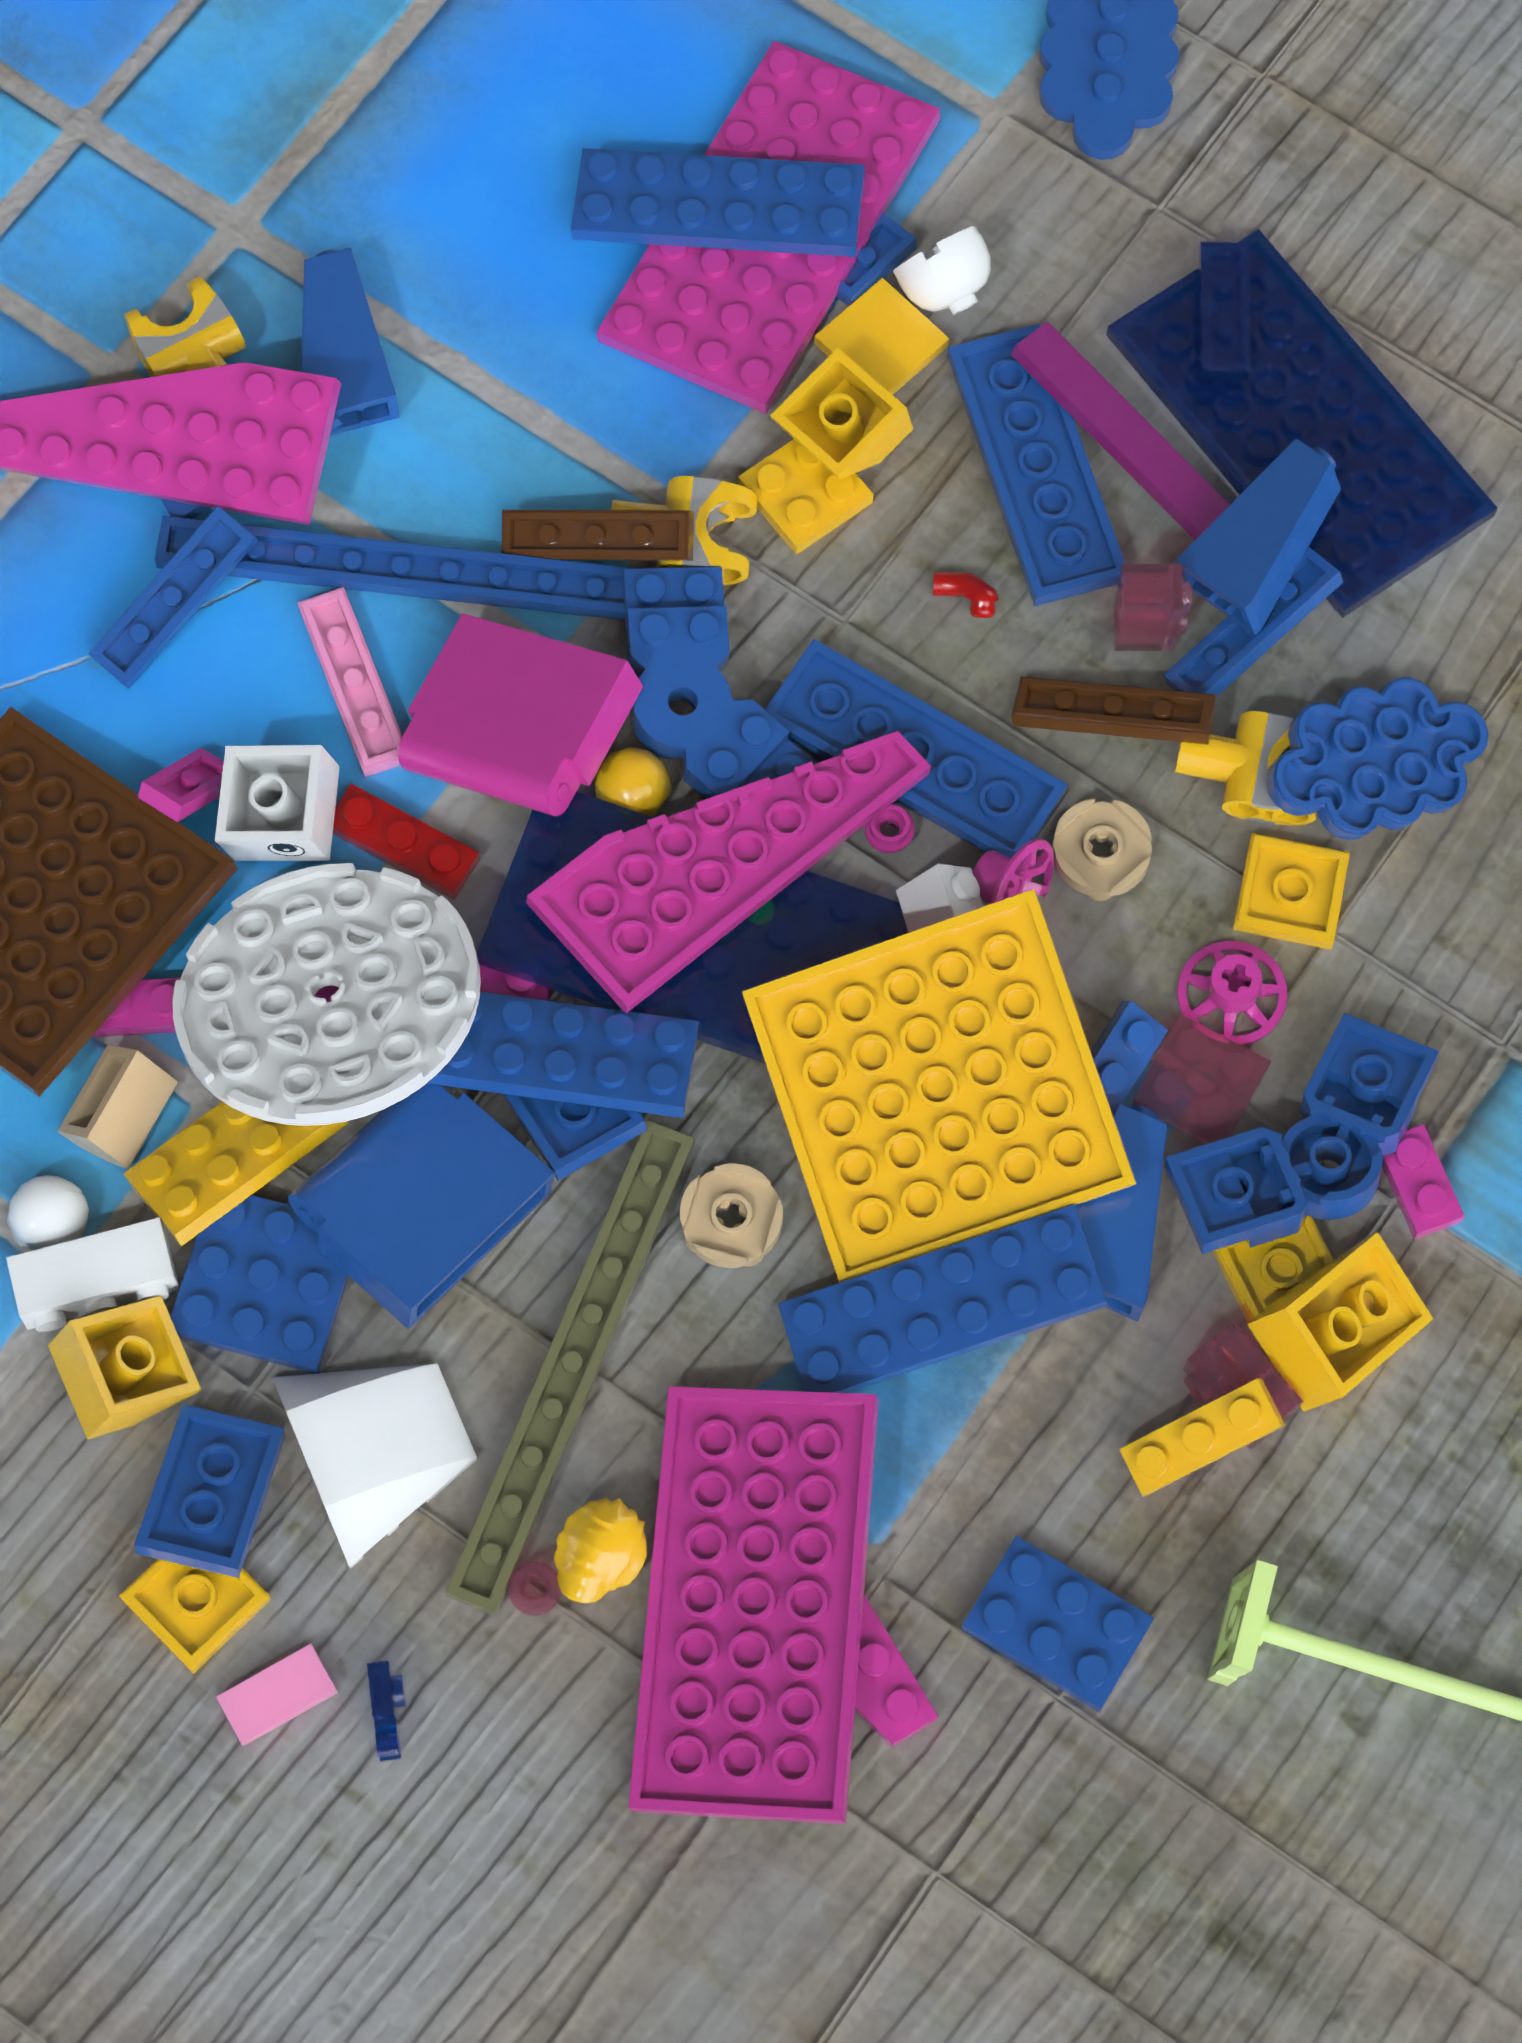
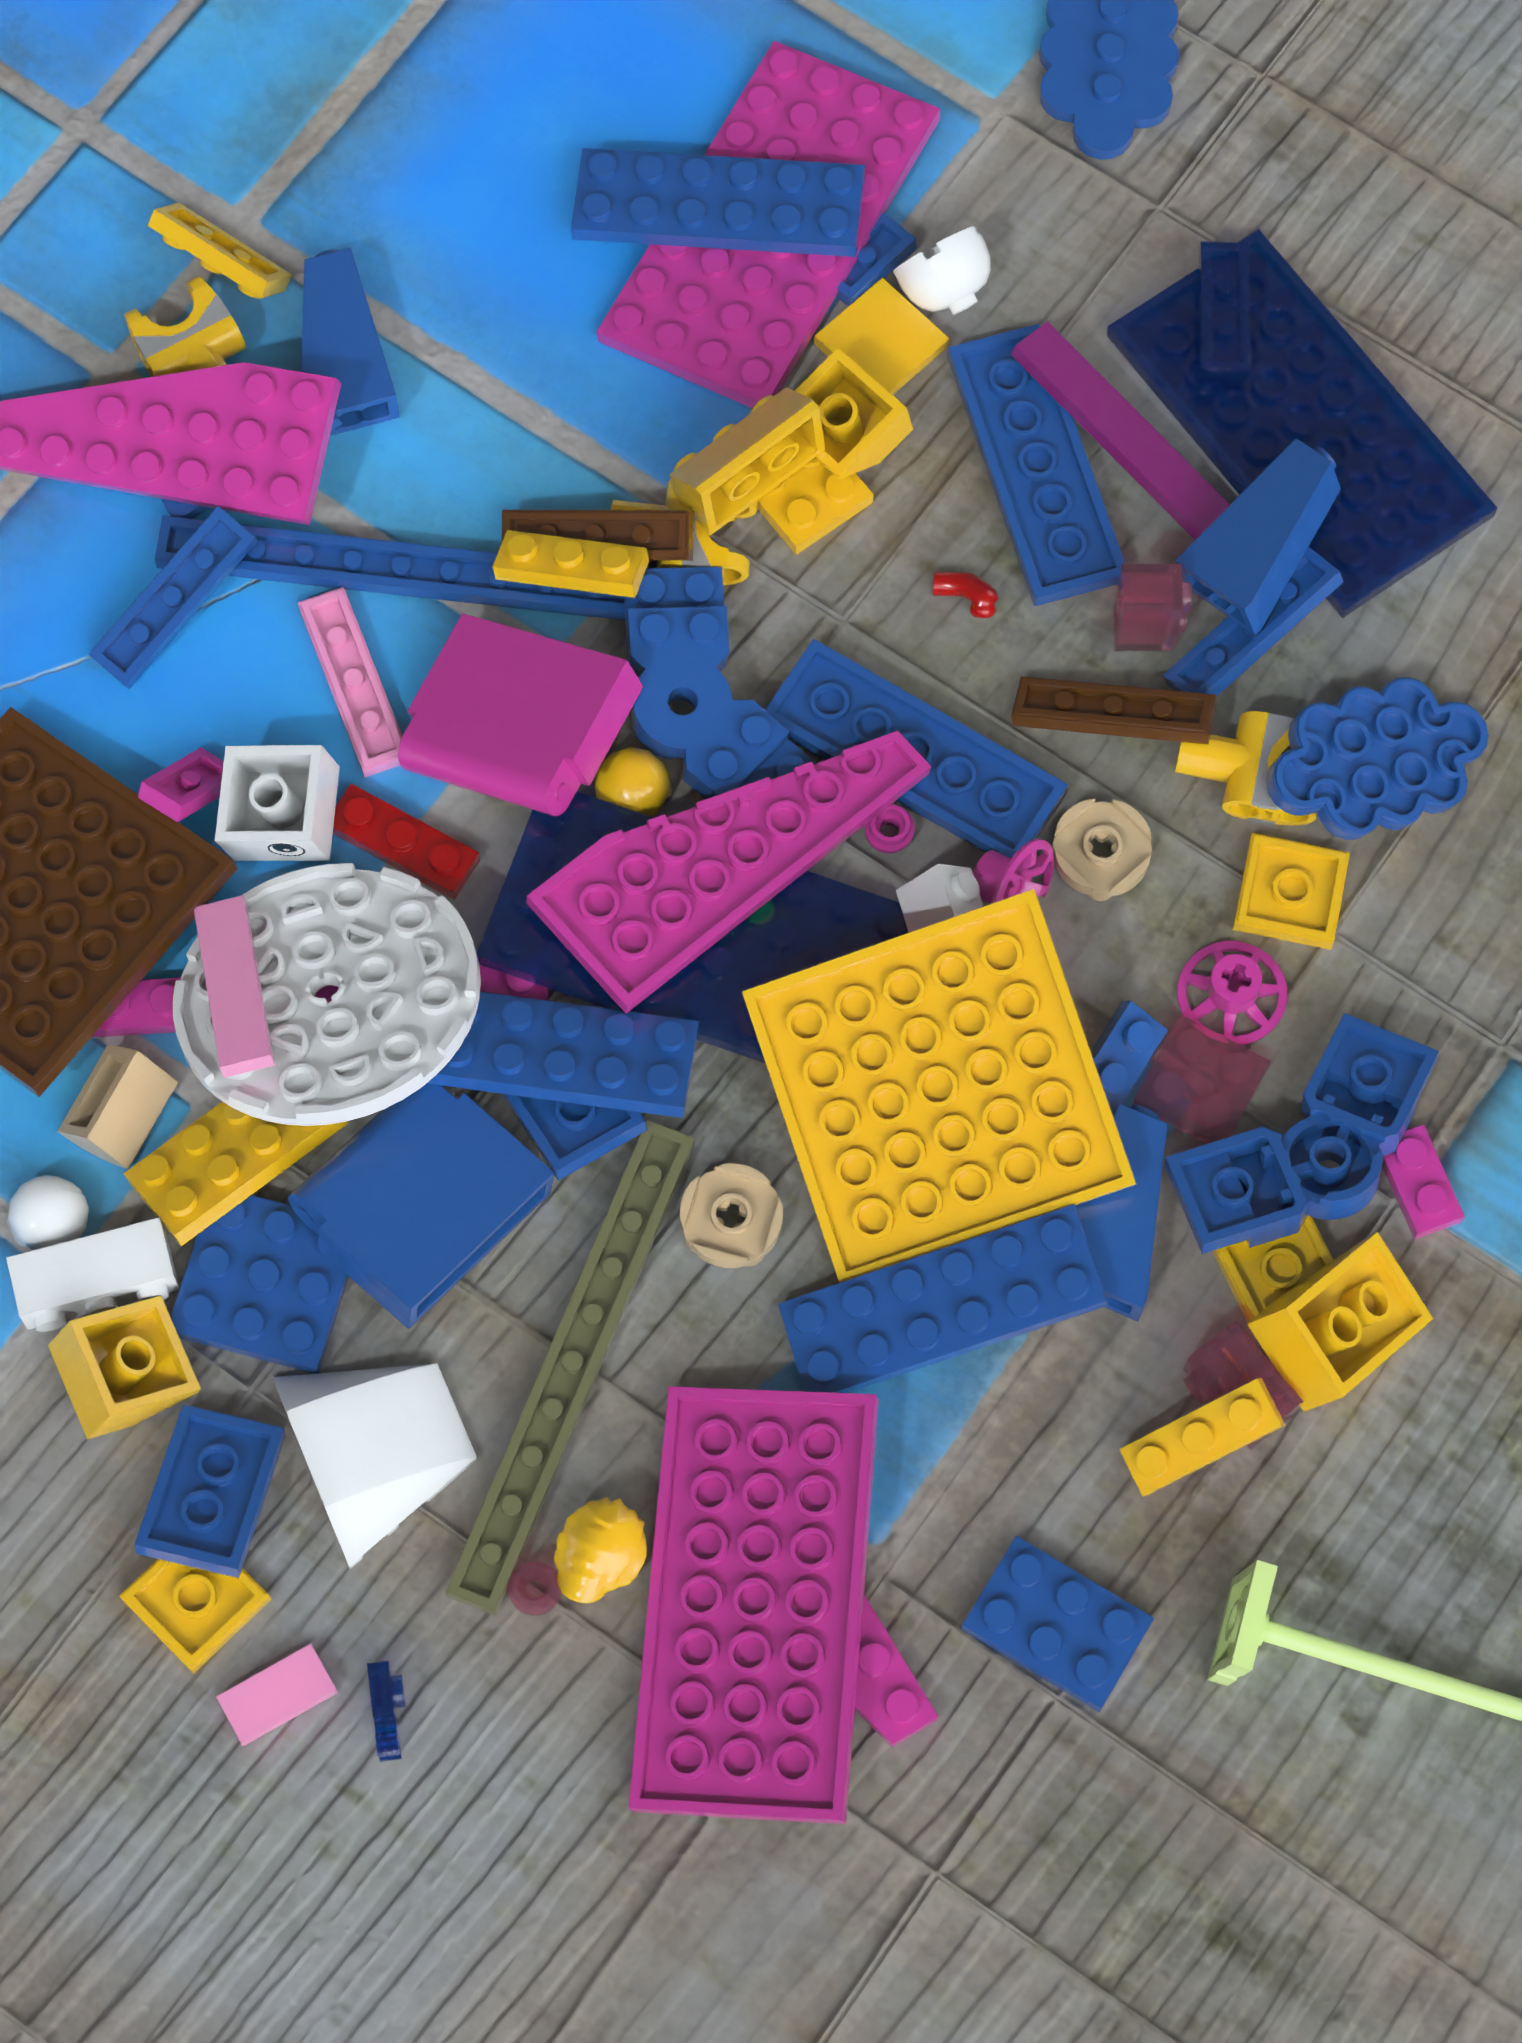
none -> yellow plate [148,203,292,299]
none -> bright pink tile [194,895,275,1078]
none -> yellow plate [492,530,649,598]
none -> yellow slope [670,387,825,536]

